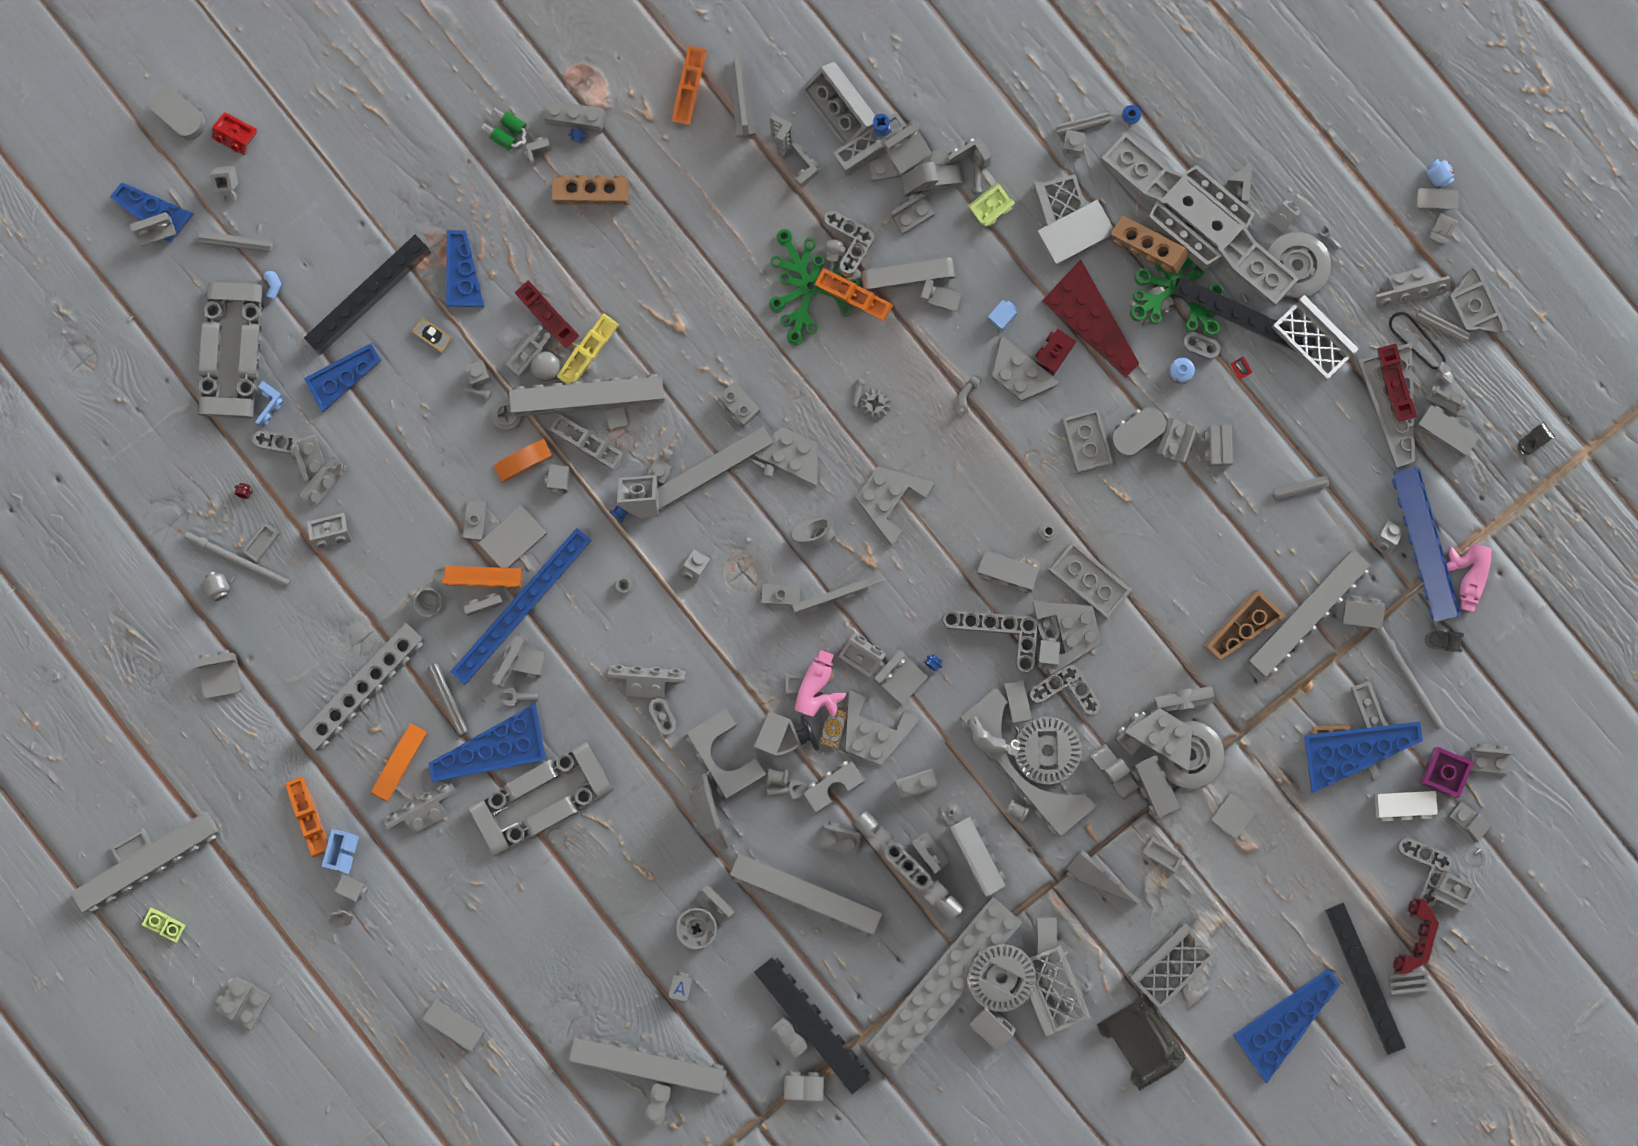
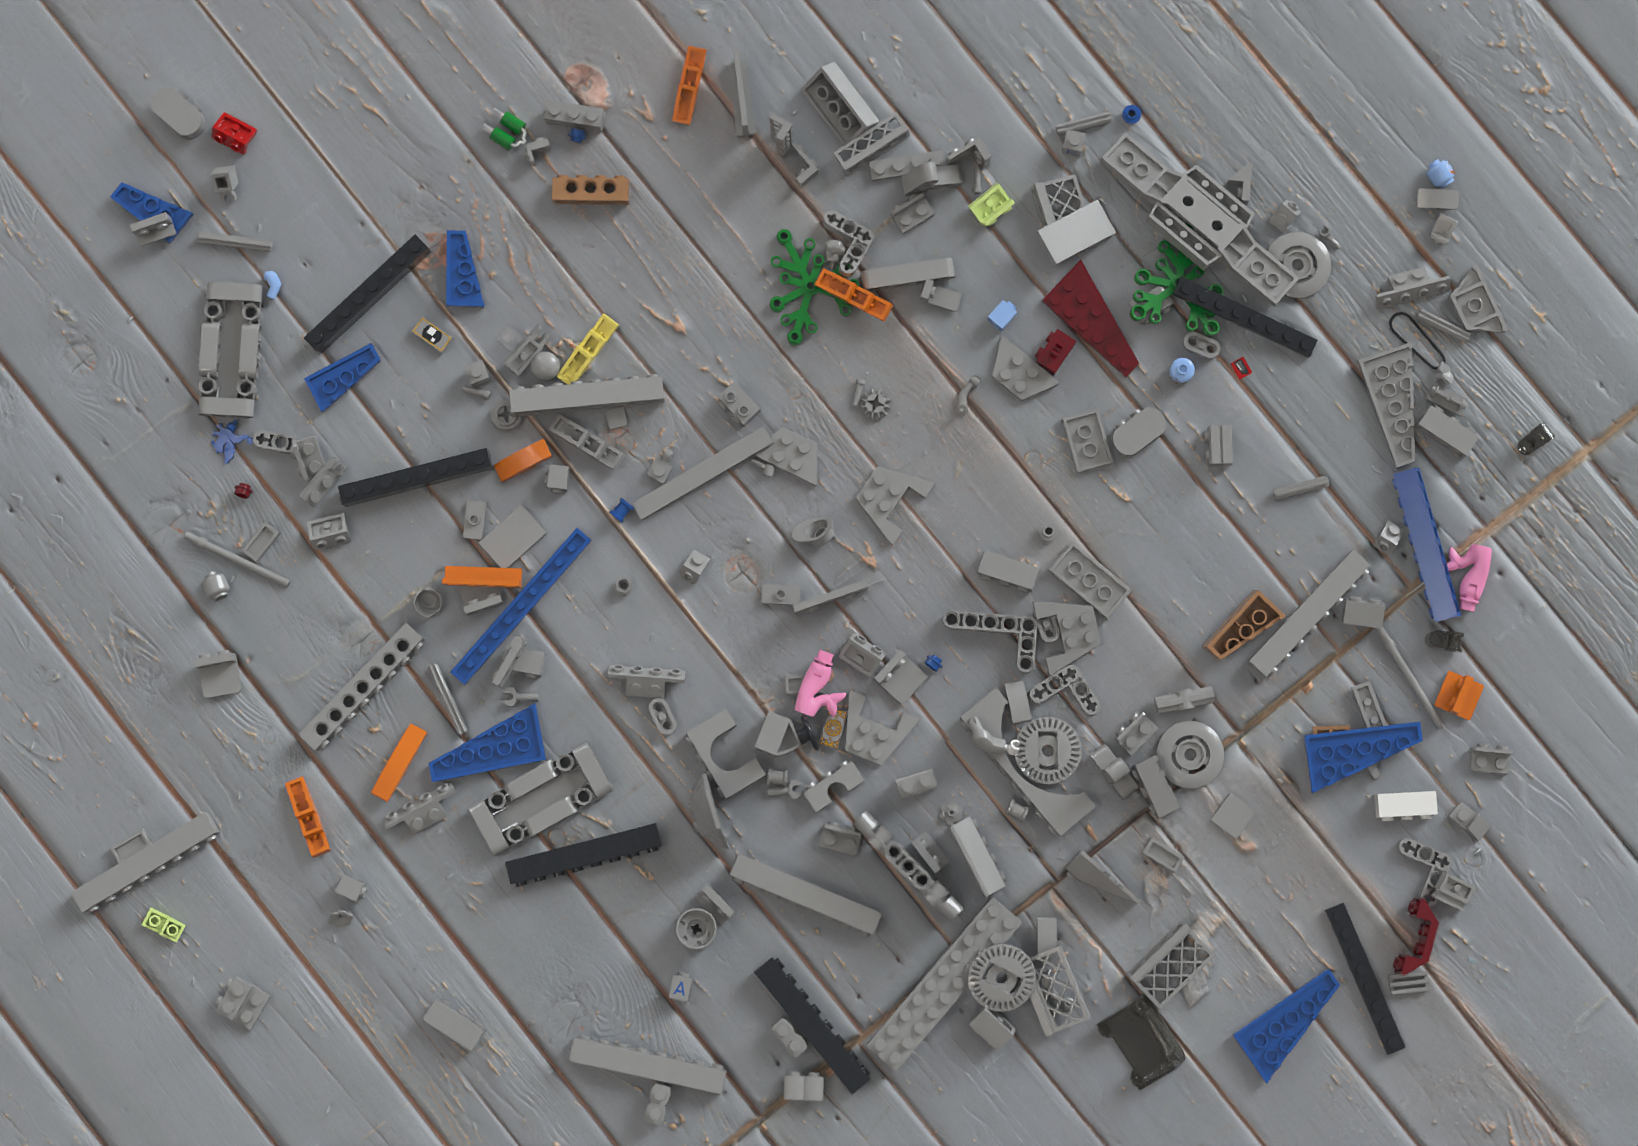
light blue bracket [255,381,284,427] -> none
light blue piece [321,829,359,874] -> none
dark red slope [514,280,580,349] -> none
light grey slope [617,475,659,519] -> none
blue bush [873,114,891,137] -> none
light grey bracket [880,121,932,173] -> none
light grey brick [1037,638,1060,669] -> none
medium nougat brick [1110,215,1189,274] -> none
light grey wing [1124,708,1192,771] -> none
light grey bracket [1157,417,1197,463] -> none
light grey fence [1272,295,1358,381] -> none
dark red slope [1377,343,1417,422] -> none
magenta brick [1419,747,1474,798] -> none
none -> blue piece [211,419,253,464]
none -> black brick [338,448,494,507]
none -> black brick [505,823,662,887]
none -> orange bracket [1434,671,1484,720]

